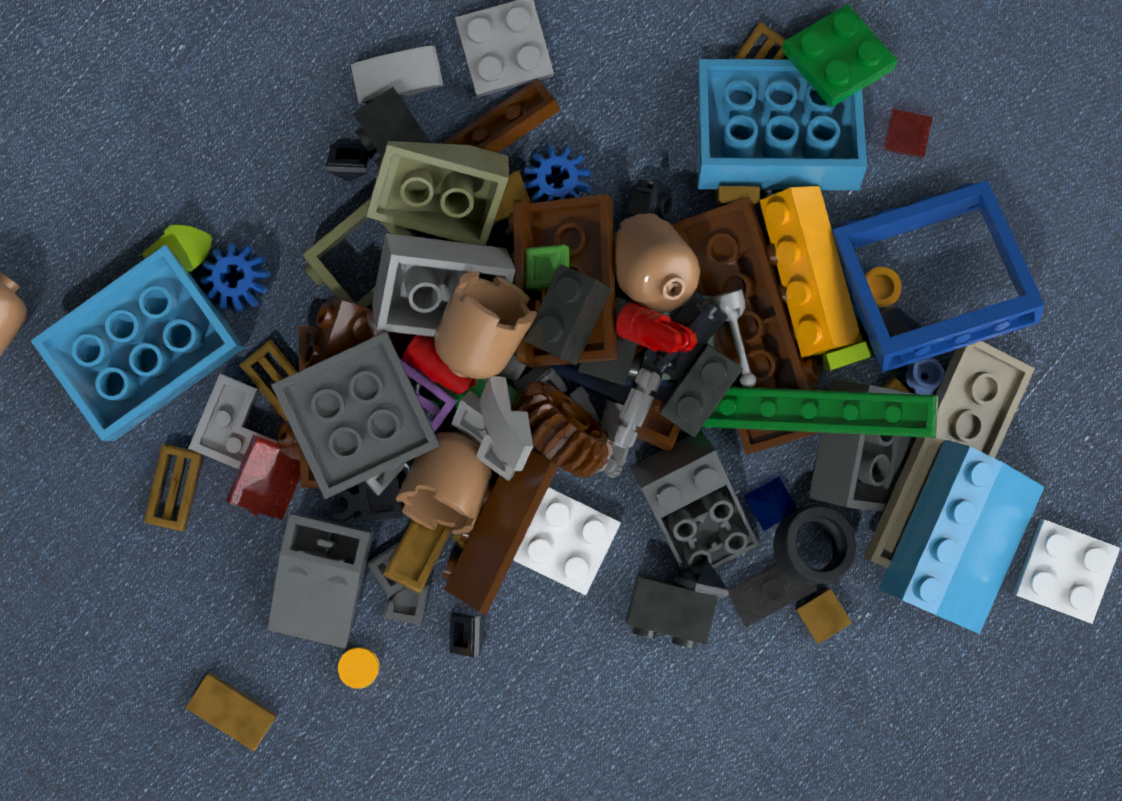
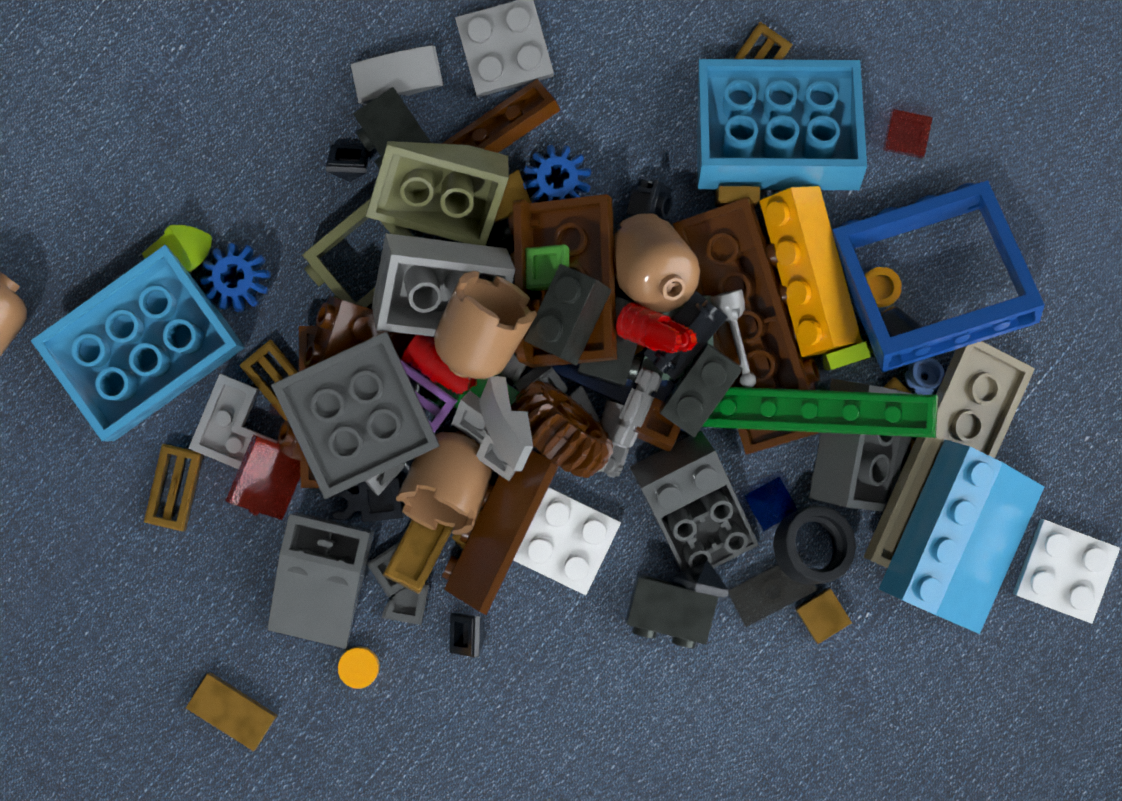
green plate [782,4,898,108] -> none

